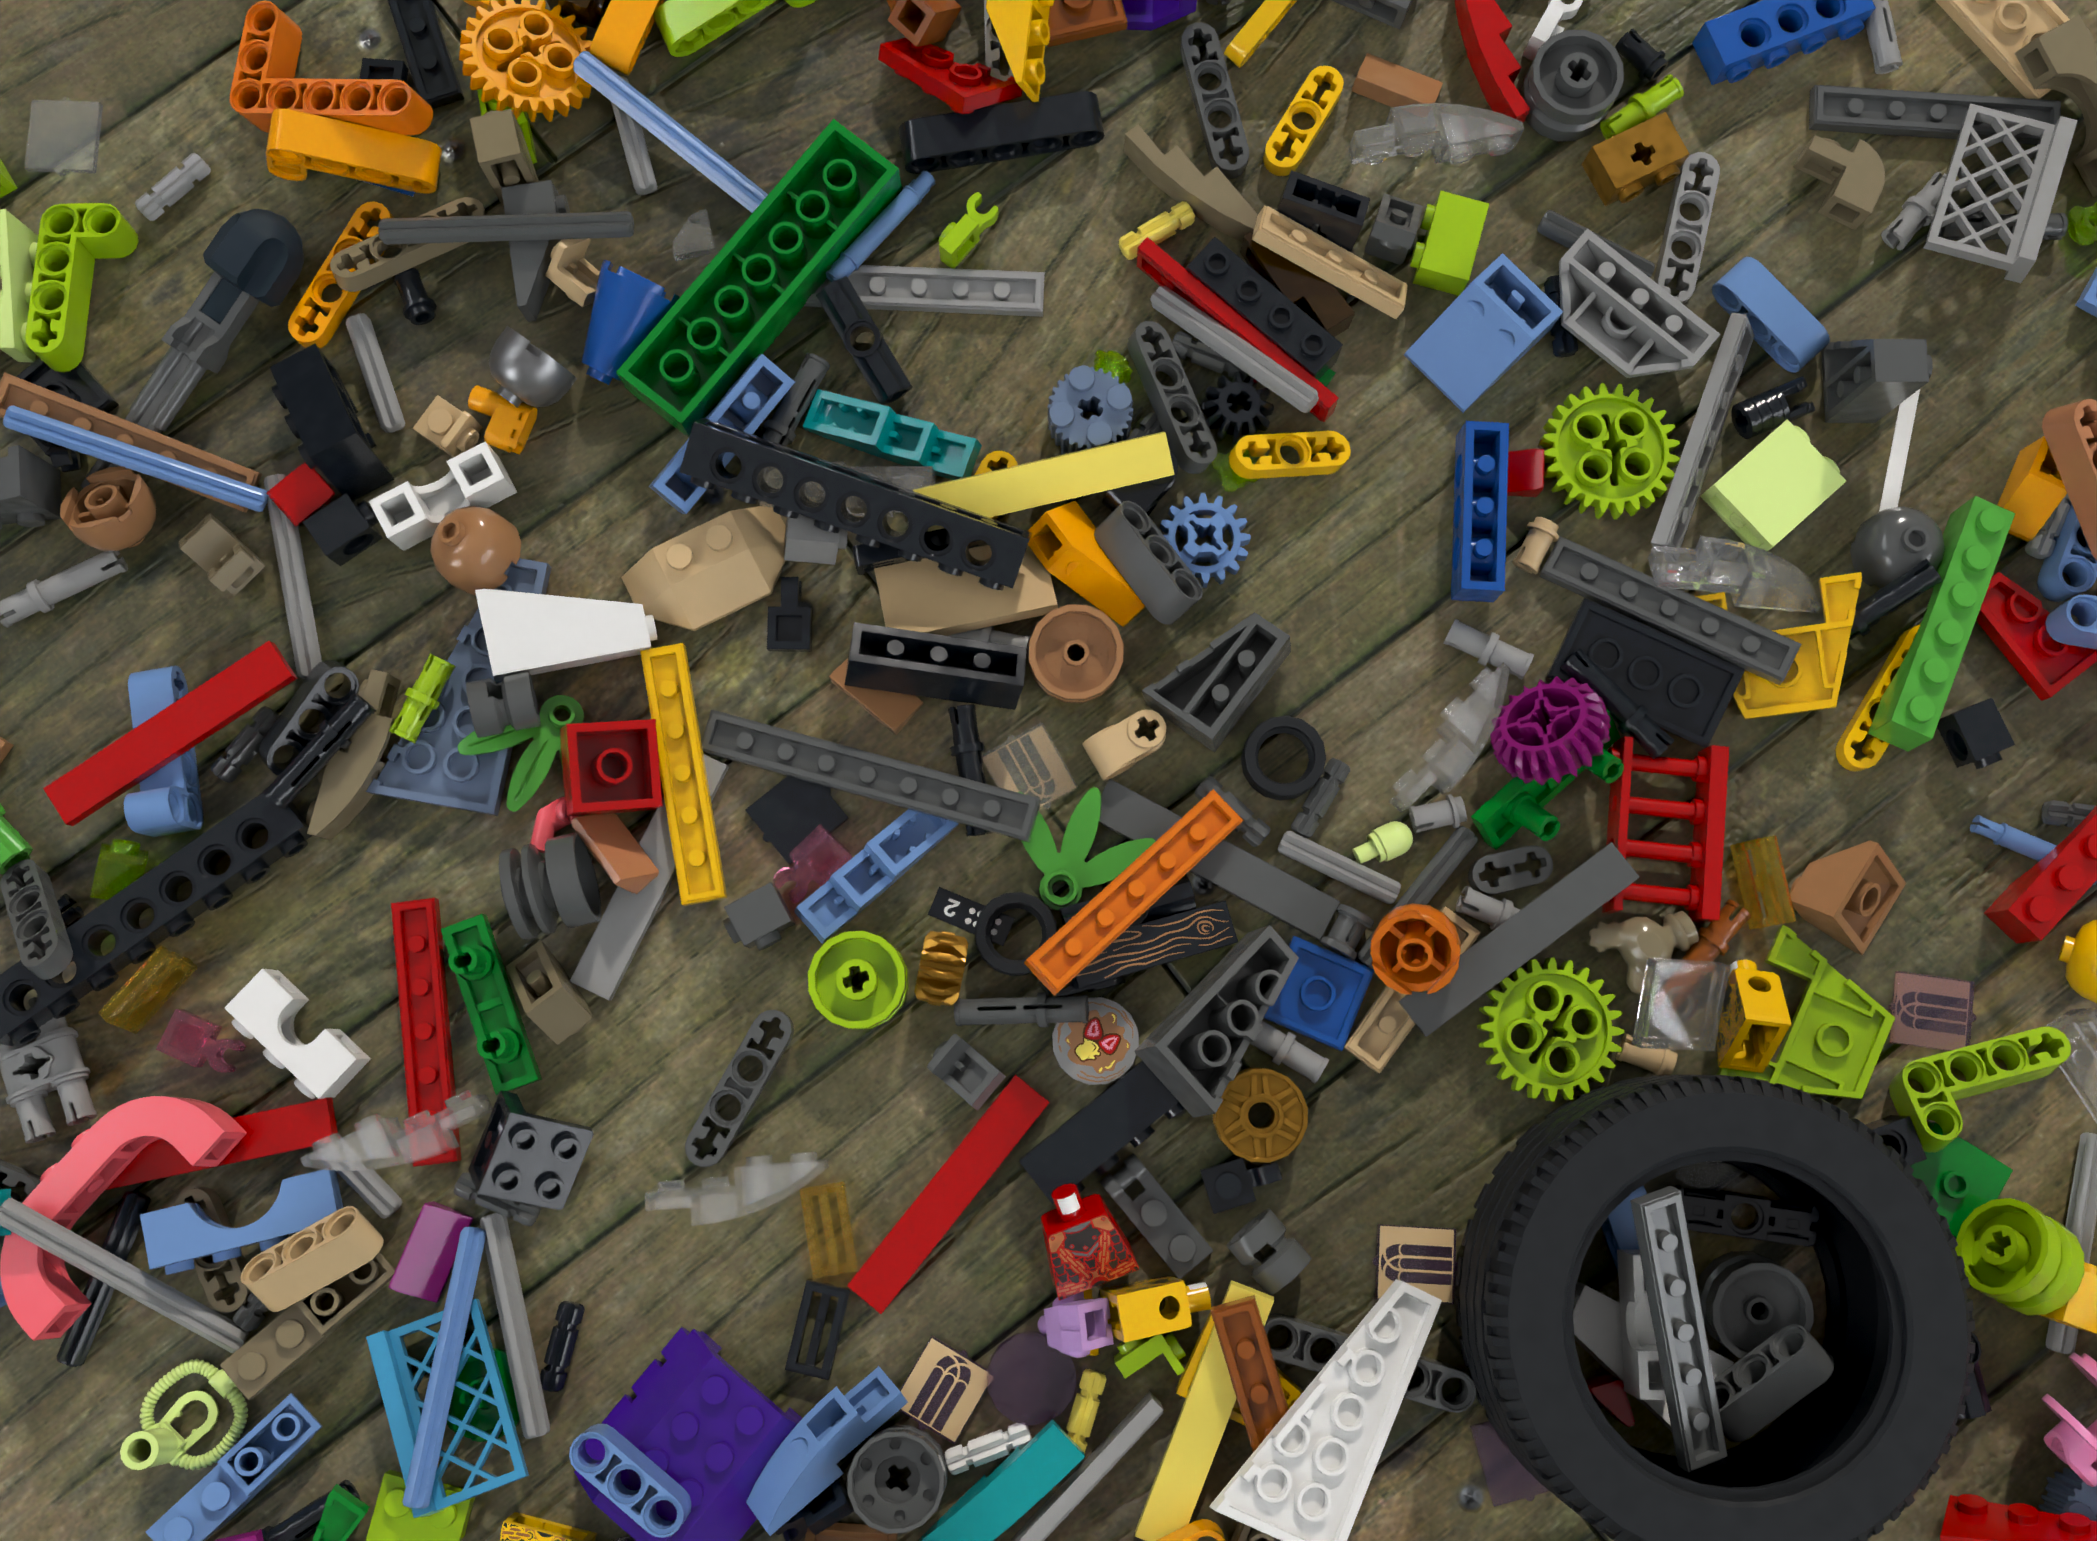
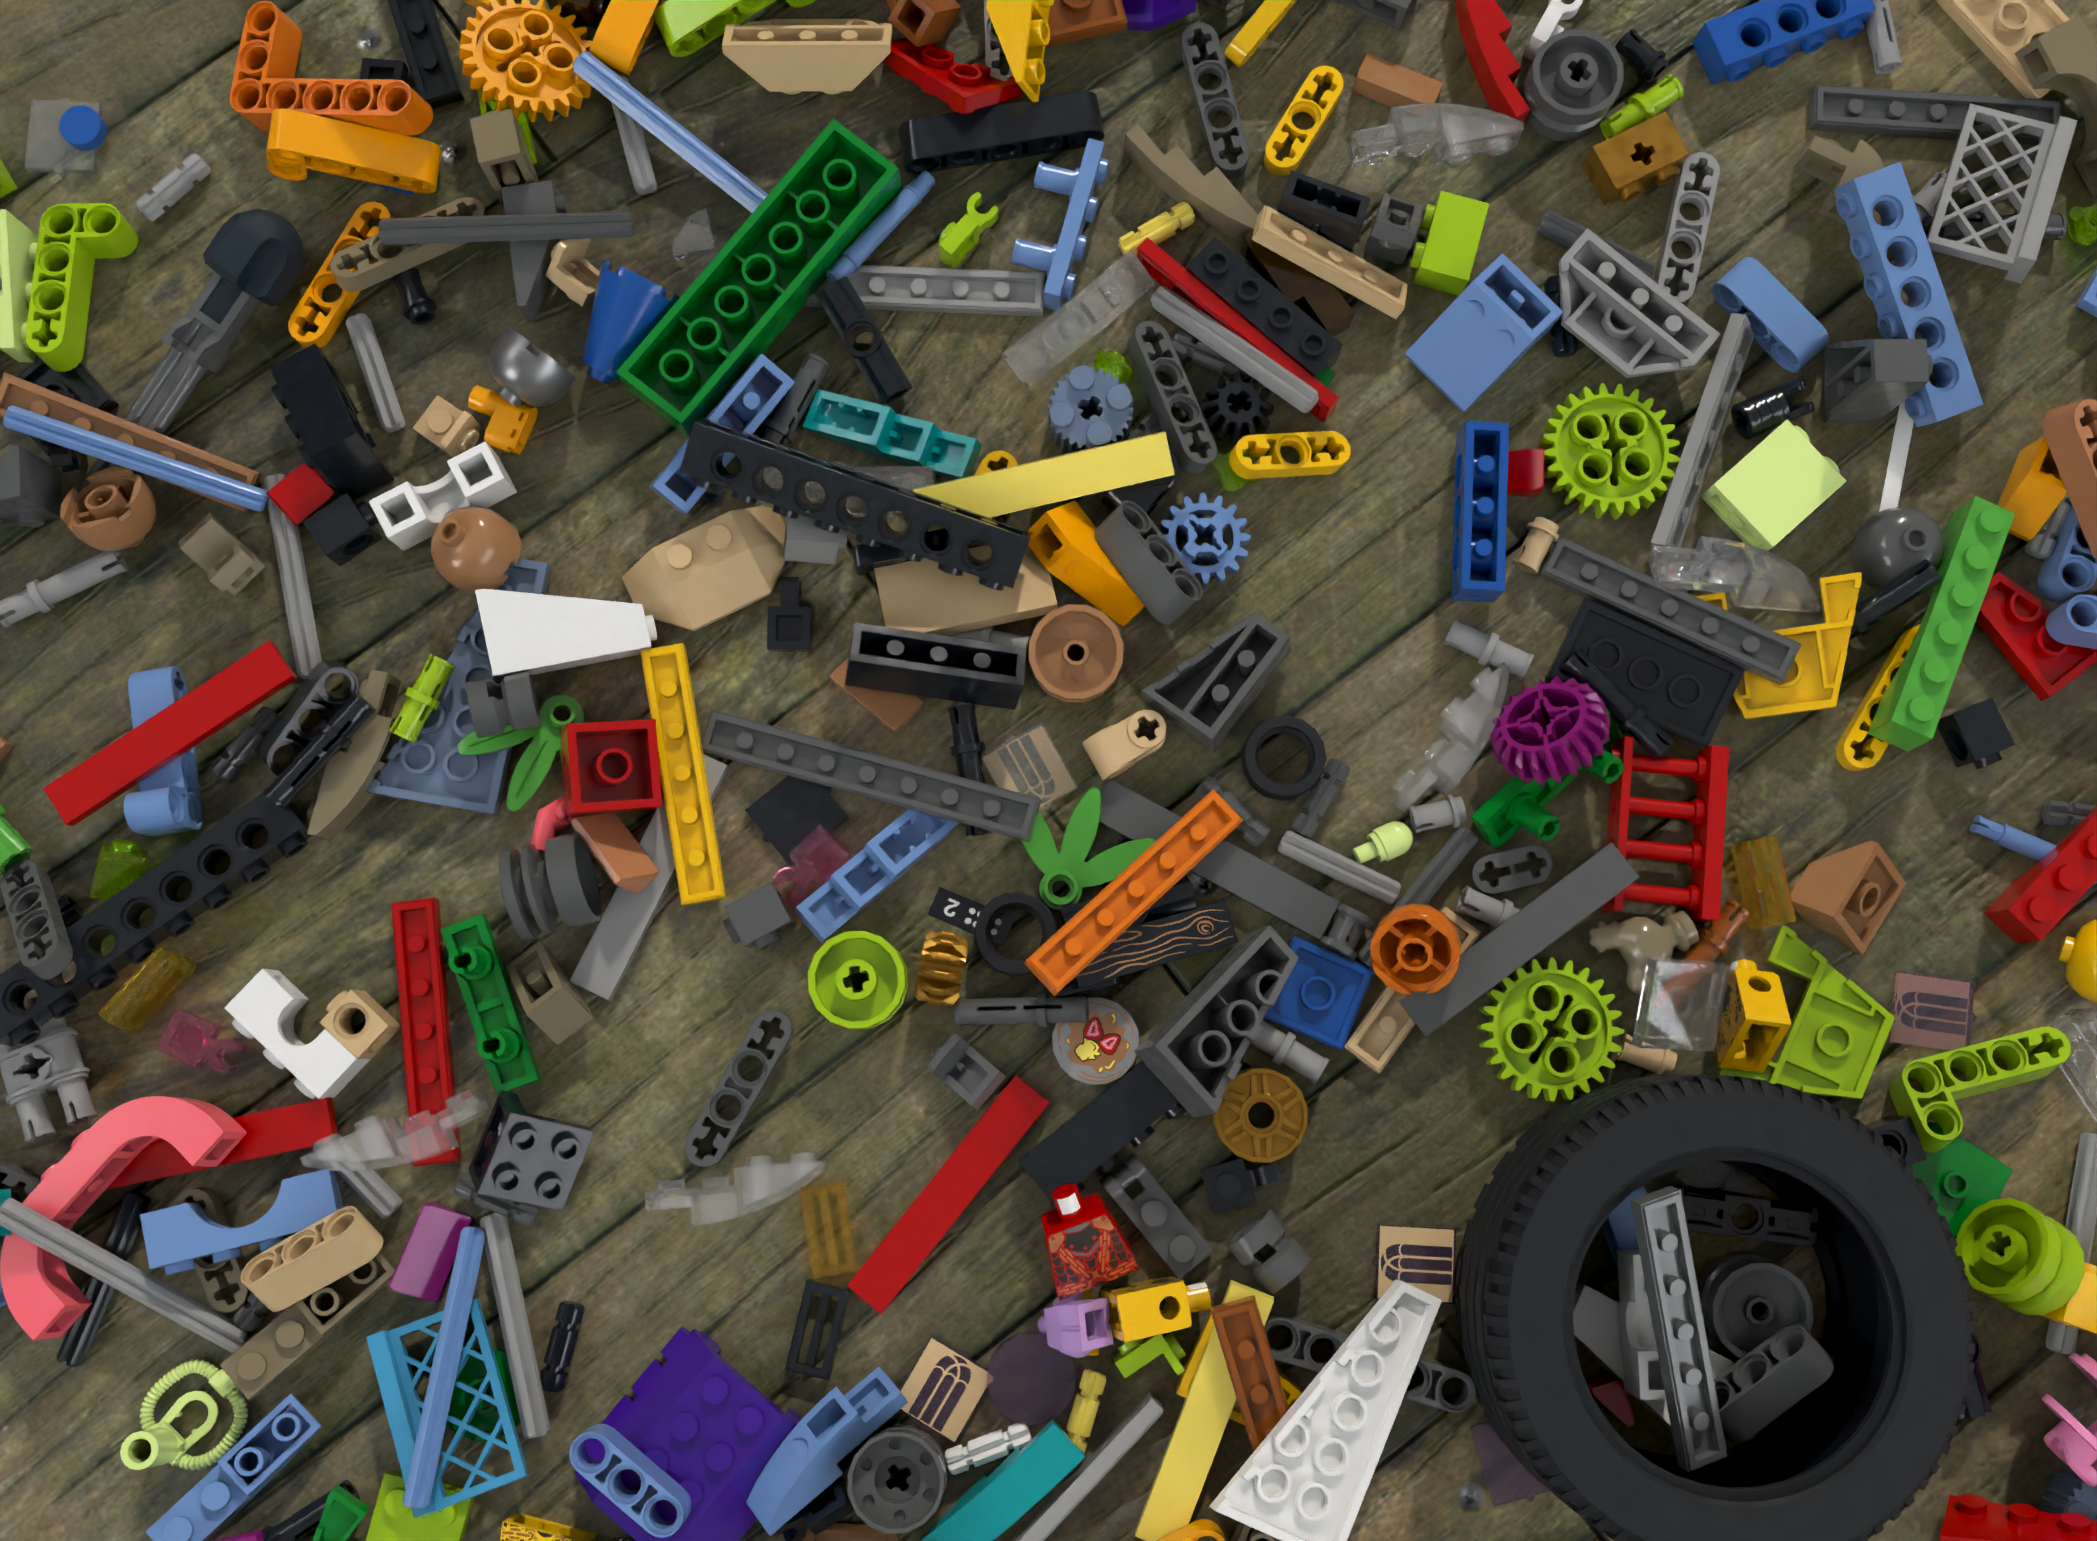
none -> blue tile [59,105,107,151]
none -> tan brick [319,989,401,1059]
none -> tan wedge [722,19,893,95]
none -> clear slope [1001,250,1156,388]
none -> medium blue plate [1011,138,1110,312]
none -> medium blue brick [1834,161,1984,427]

